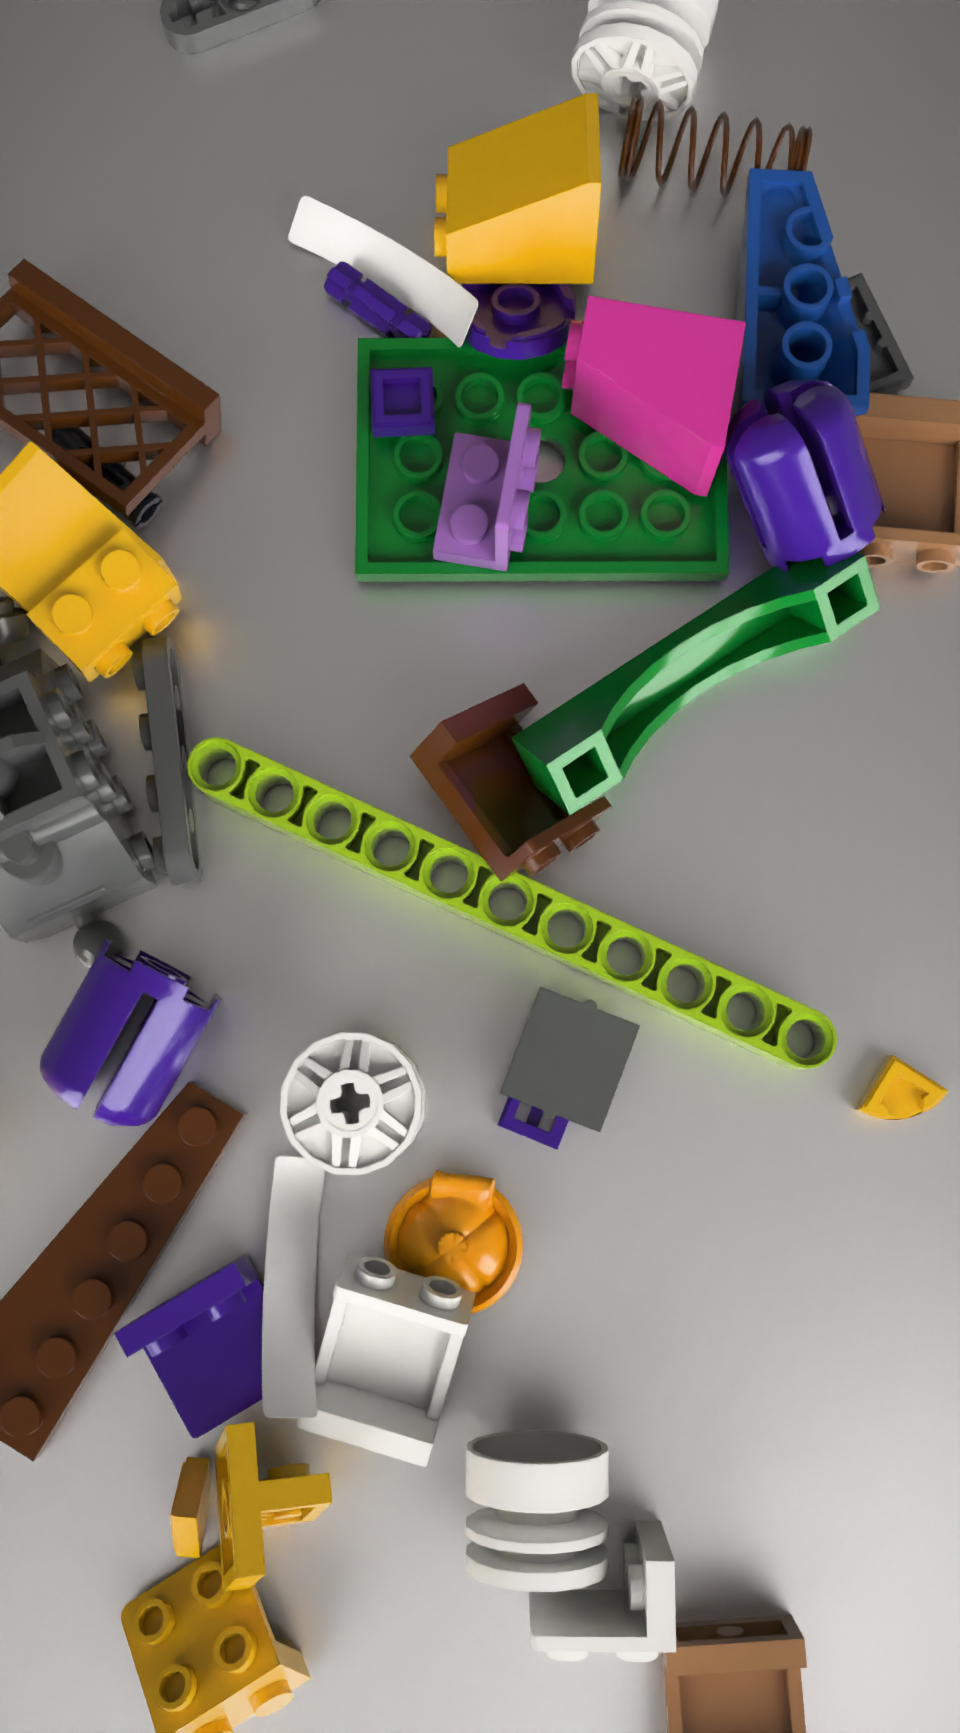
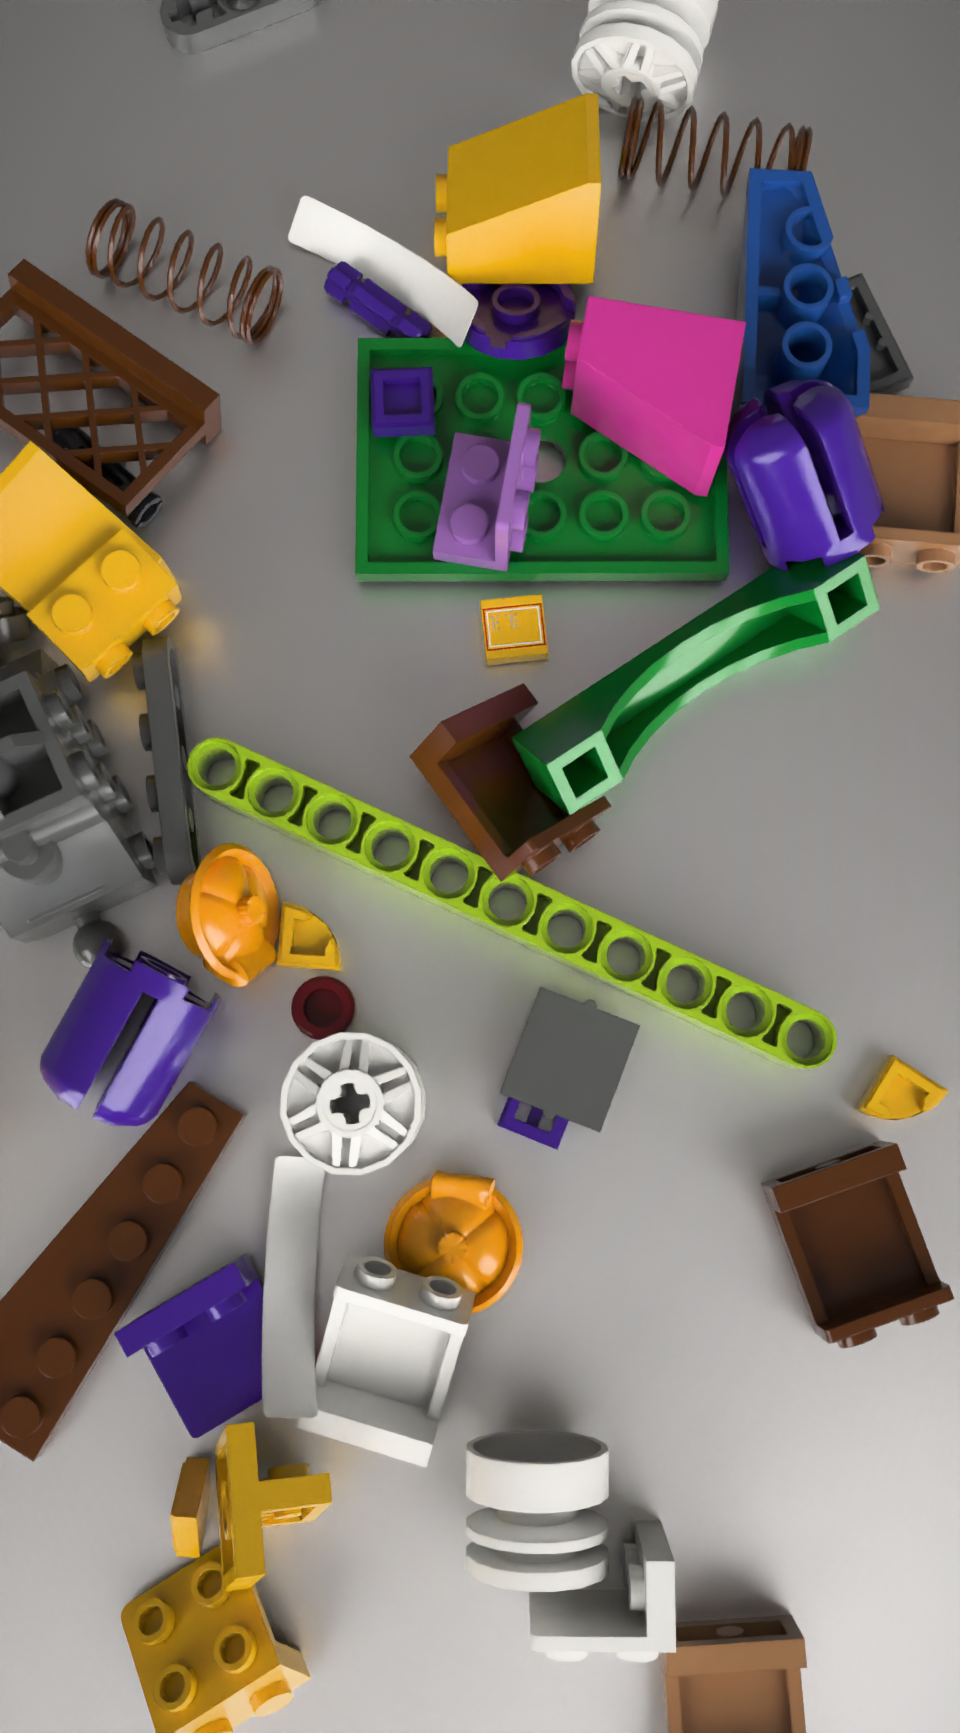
none -> reddish brown piece [85,198,284,345]
none -> light orange piece [176,843,280,987]
none -> yellow tile [277,902,342,972]
none -> dark red tile [291,976,357,1040]
none -> yellow tile [480,594,548,666]
none -> reddish brown panel [761,1141,954,1348]

